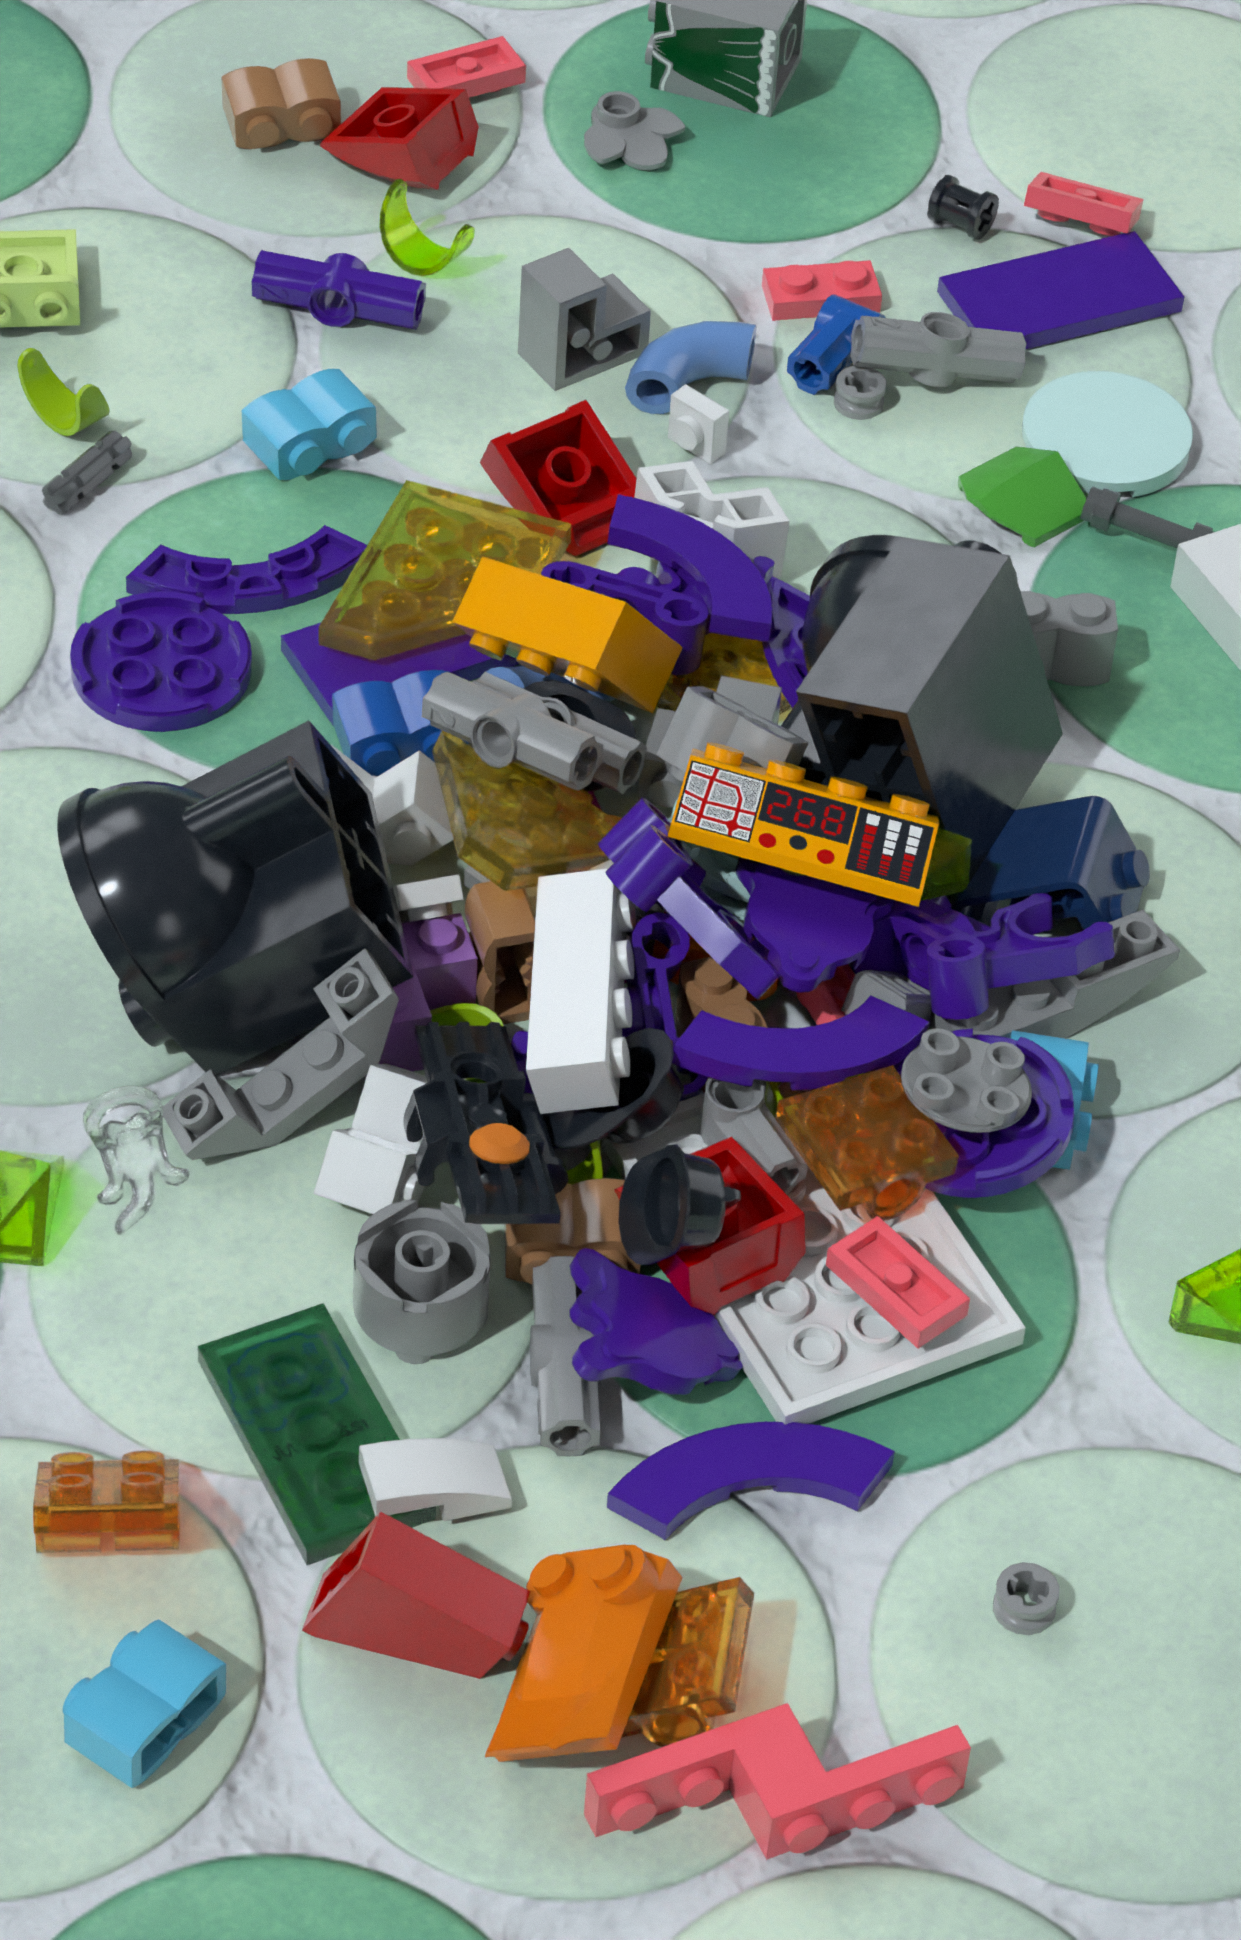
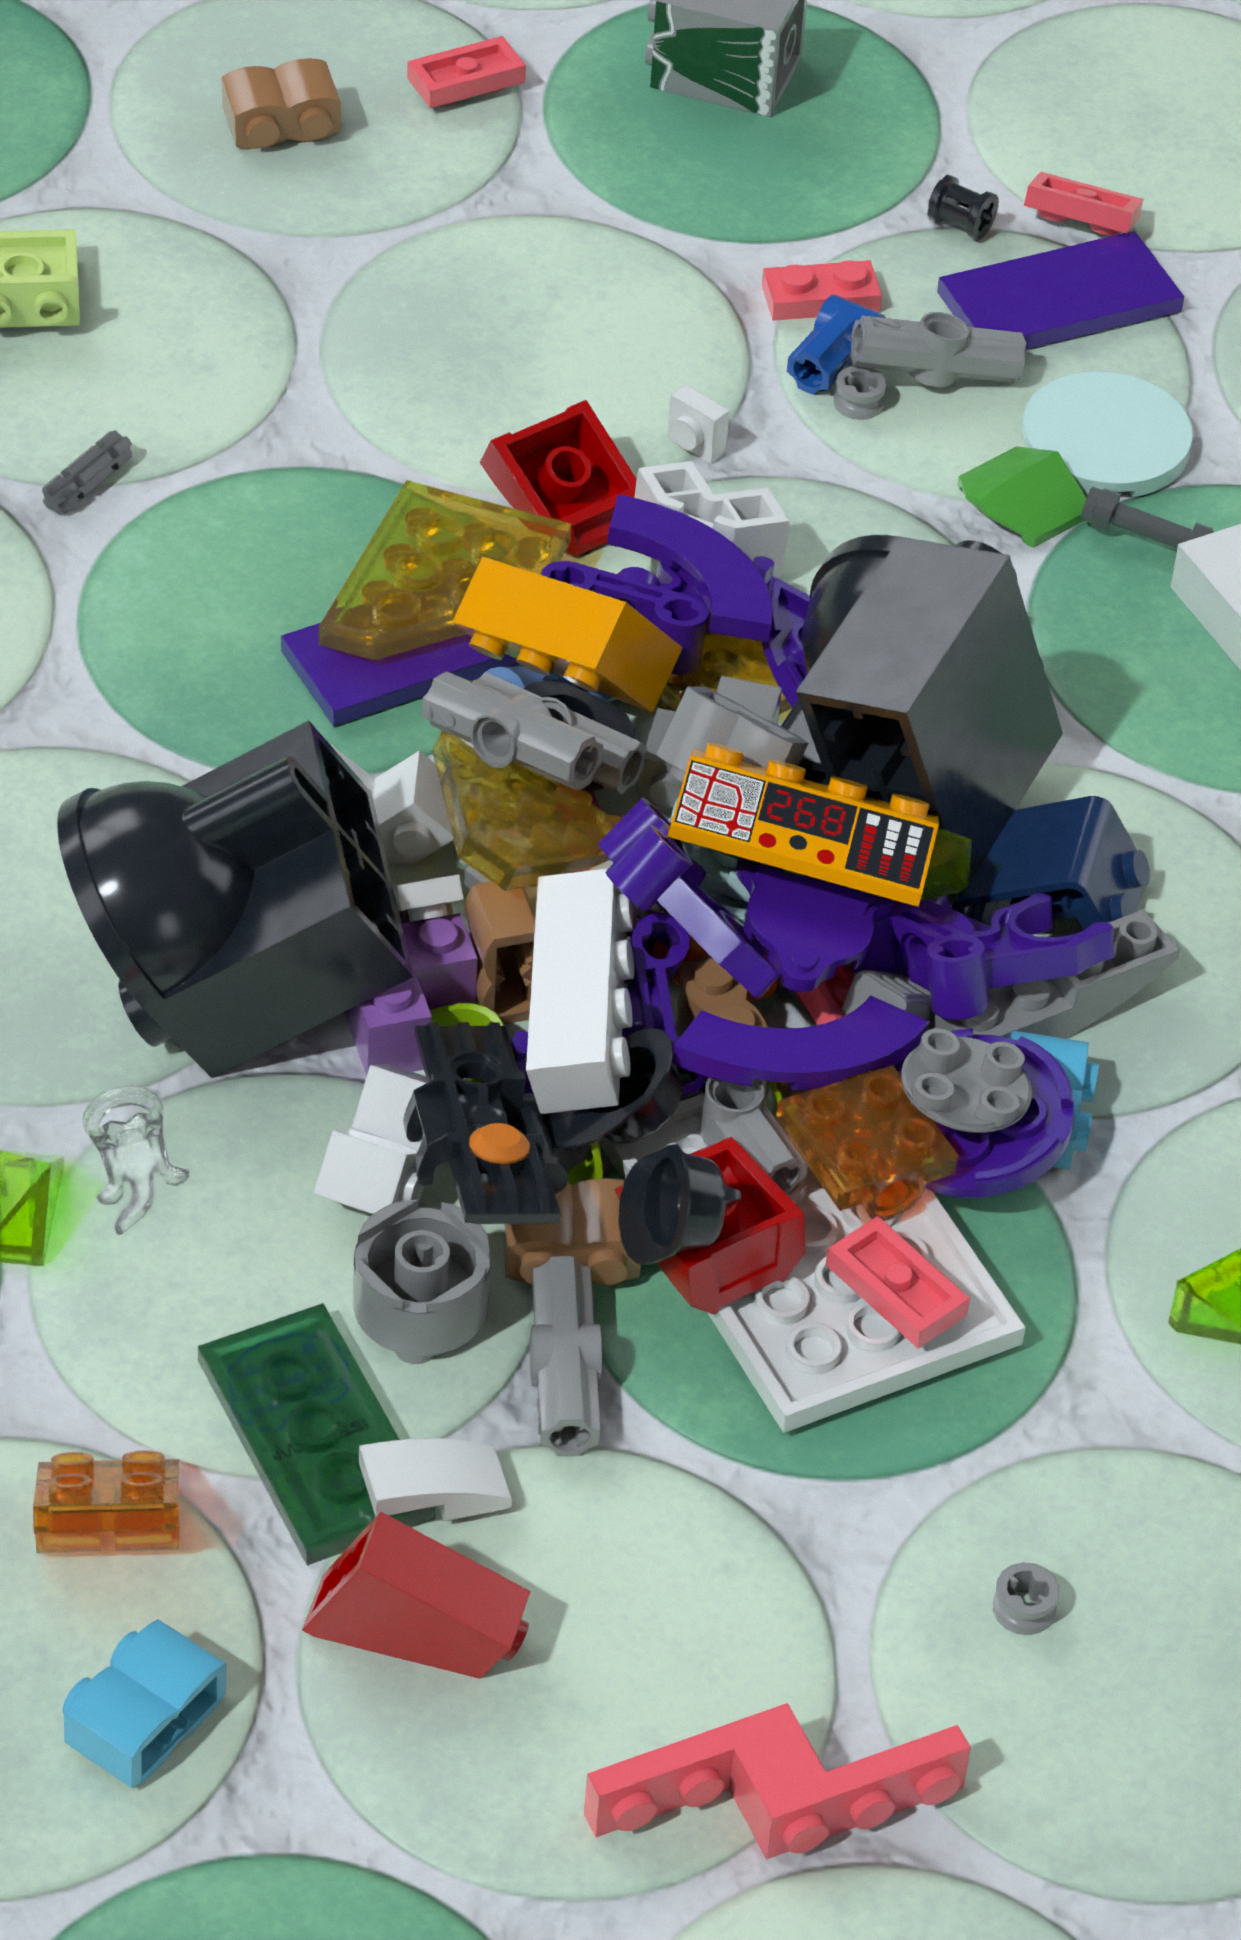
lime helmet [17,348,110,436] -> none
dark purple tile [70,591,252,732] -> none
dark purple tile [126,525,373,614] -> none
light grey slope [159,948,399,1160] -> none
medium azure brick [241,369,377,480] -> none
dark purple piece [251,250,426,330] -> none
red slope [320,87,479,190] -> none
blue brick [332,670,469,776] -> none
clear neon green helmet [379,178,475,276] -> none
orange slope [485,1544,683,1762] -> none
light grey brick [518,248,651,391] -> none
dark purple tile [569,1248,743,1395] -> none
light grey plate [584,91,685,170] -> none
dark purple tile [607,1421,895,1540] -> none
clear orange plate [621,1577,755,1747] -> none
medium blue cylinder [625,321,757,414] -> none
light grey brick [1021,591,1118,686] -> none

